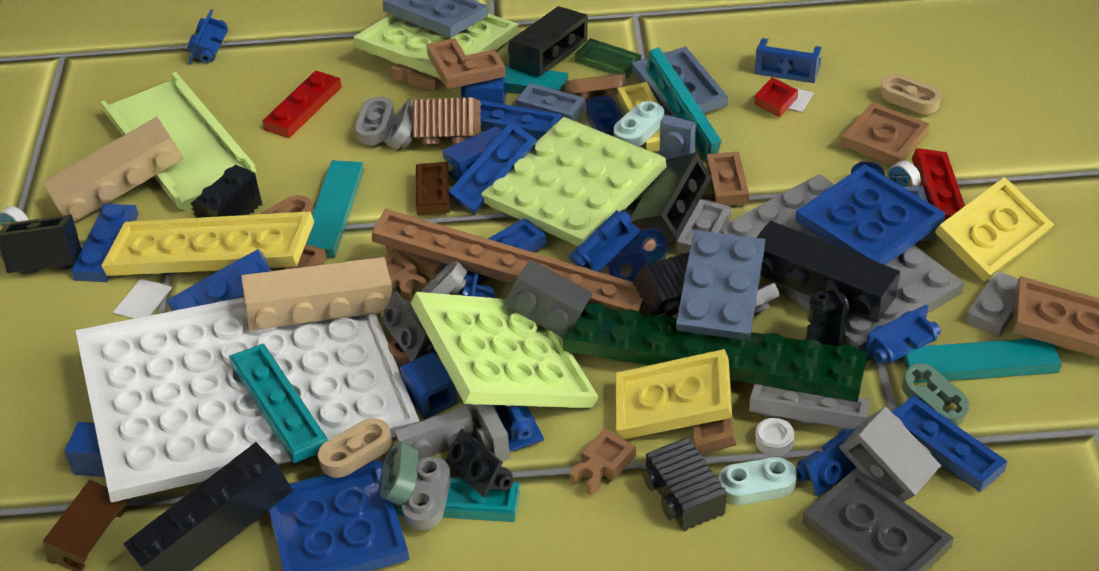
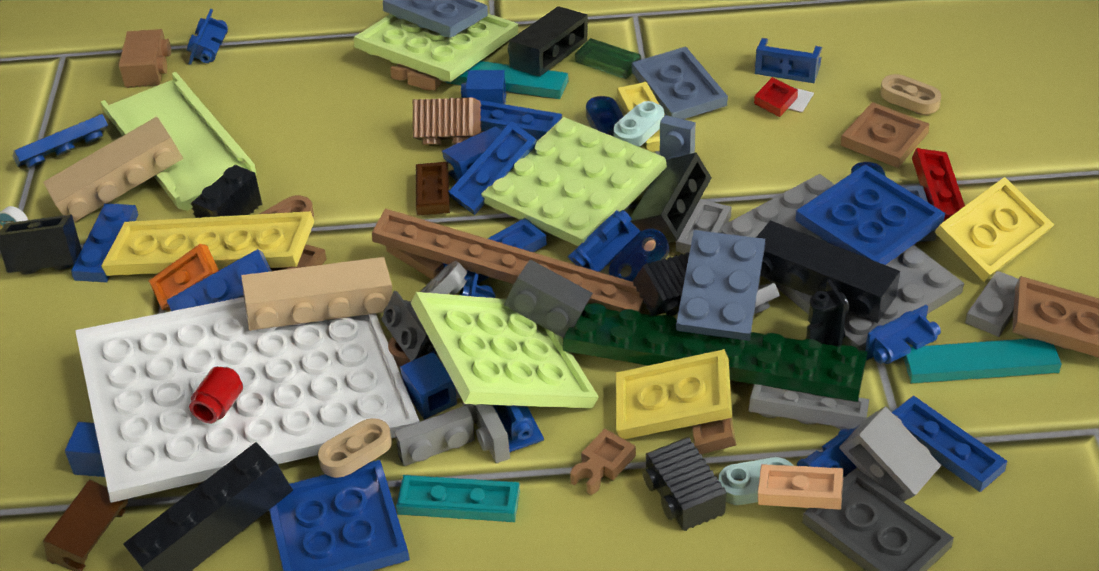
white sticker [113,279,173,319] -> none
teal tile [229,343,329,464] -> none
red plate [262,70,342,138] -> none
teal tile [306,160,364,258] -> none
light grey plate [355,97,394,146] -> none
sand green beam [380,440,418,507] -> none
medium nougat plate [384,250,426,301] -> none
light grey plate [385,98,413,150] -> none
light grey plate [402,456,451,530] -> none
medium nougat plate [427,38,506,89] -> none
black hinge [445,428,513,498] -> none
sand blue plate [516,83,585,121] -> none
medium nougat plate [565,73,627,98] -> none
teal tile [645,47,722,161] -> none
medium nougat plate [706,152,749,206] -> none
white tile [755,418,795,456] -> none
tile [887,161,921,187] -> none
sand green beam [902,363,969,426] -> none
none -> blue plate [12,114,108,168]
none -> medium nougat brick [119,29,171,88]
none -> orange plate [149,244,219,311]
none -> red brick [189,366,243,424]
none -> light nougat plate [758,464,843,510]

